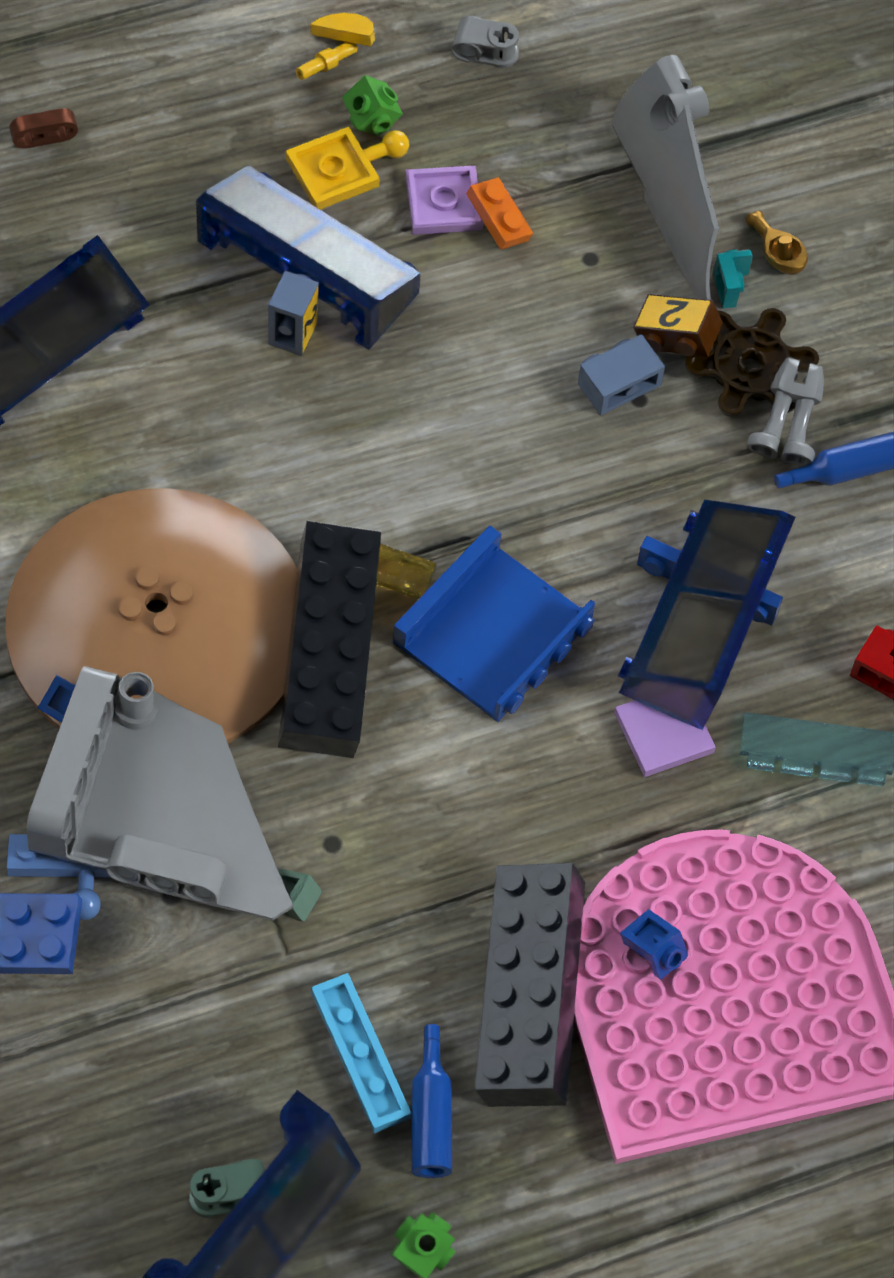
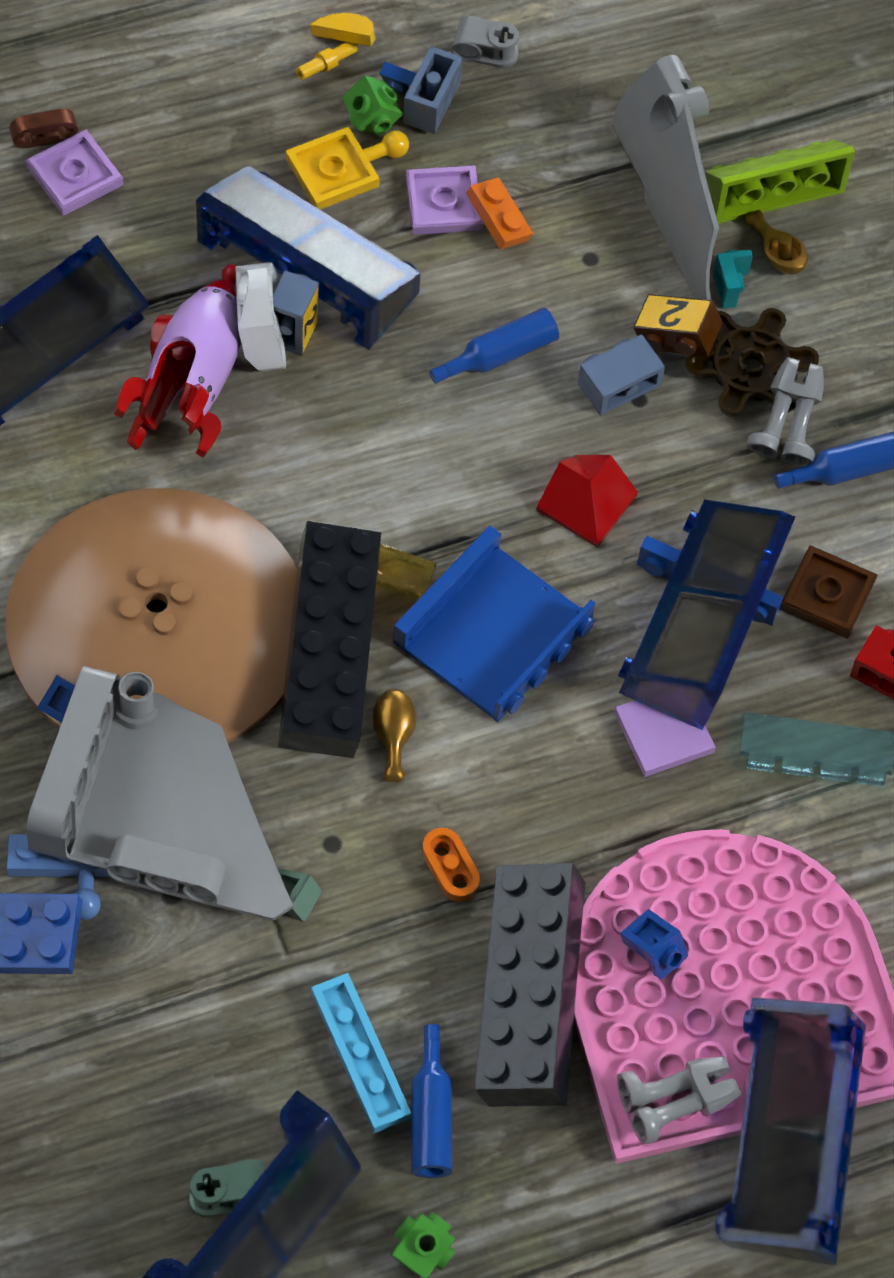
none -> lavender tile [26,129,124,216]
none -> piece [114,264,241,458]
none -> white connector [236,262,286,372]
none -> pearl gold piece [372,689,417,782]
none -> blue plate [380,61,417,94]
none -> sand blue brick [403,46,463,134]
none -> orange plate [422,828,480,902]
none -> blue piece [429,307,559,384]
none -> red slope [536,455,638,548]
none -> light grey piece [617,1056,741,1144]
none -> lime slope [704,139,855,224]
none -> clear smoke windscreen [715,997,866,1265]
none -> reddish brown tile [780,545,878,639]

